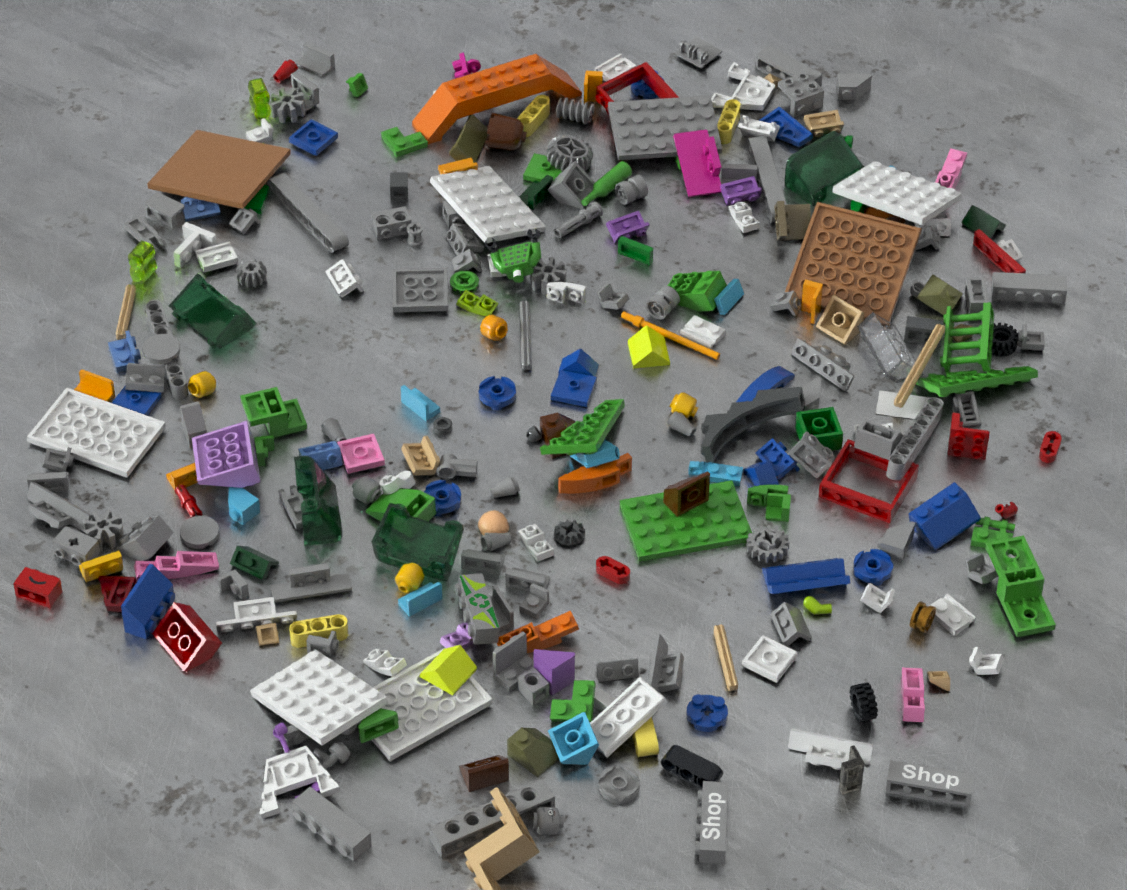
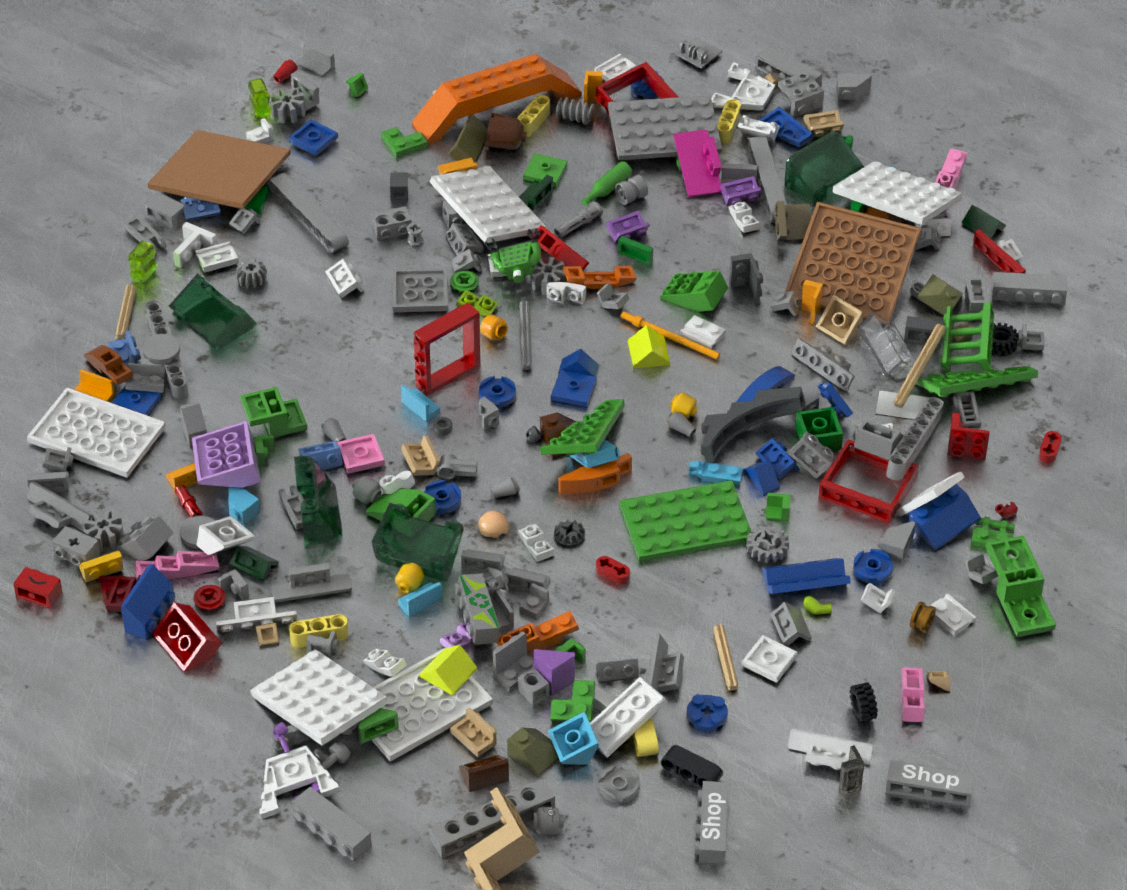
yellow head [188,371,216,398] -> none
dark pink hips [452,52,481,78] -> none
light grey cone [480,532,511,552] -> none
light grey gear [546,135,593,171] -> none
light grey slope [548,161,595,209] -> none
light grey wheel [646,286,680,320] -> none
reddish brown slope [663,471,710,517] -> none
medium azure tile [714,279,744,315] -> none
bright green slope [747,485,789,507] -> none
white bracket [969,647,1004,675] -> none
none -> dark orange slope [83,345,134,385]
none -> red gear [193,585,226,612]
none -> white slope [197,516,255,555]
none -> red window [413,302,481,396]
none -> tan bracket [450,708,497,757]
none -> light grey bracket [479,396,499,430]
none -> light grey hinge [483,567,509,591]
none -> red slope [530,225,590,271]
none -> bright green bracket [555,638,586,664]
none -> orange slope [563,266,637,289]
none -> dark grey bracket [729,253,763,304]
none -> blue plate [817,382,853,418]
none -> white tile [896,472,965,517]

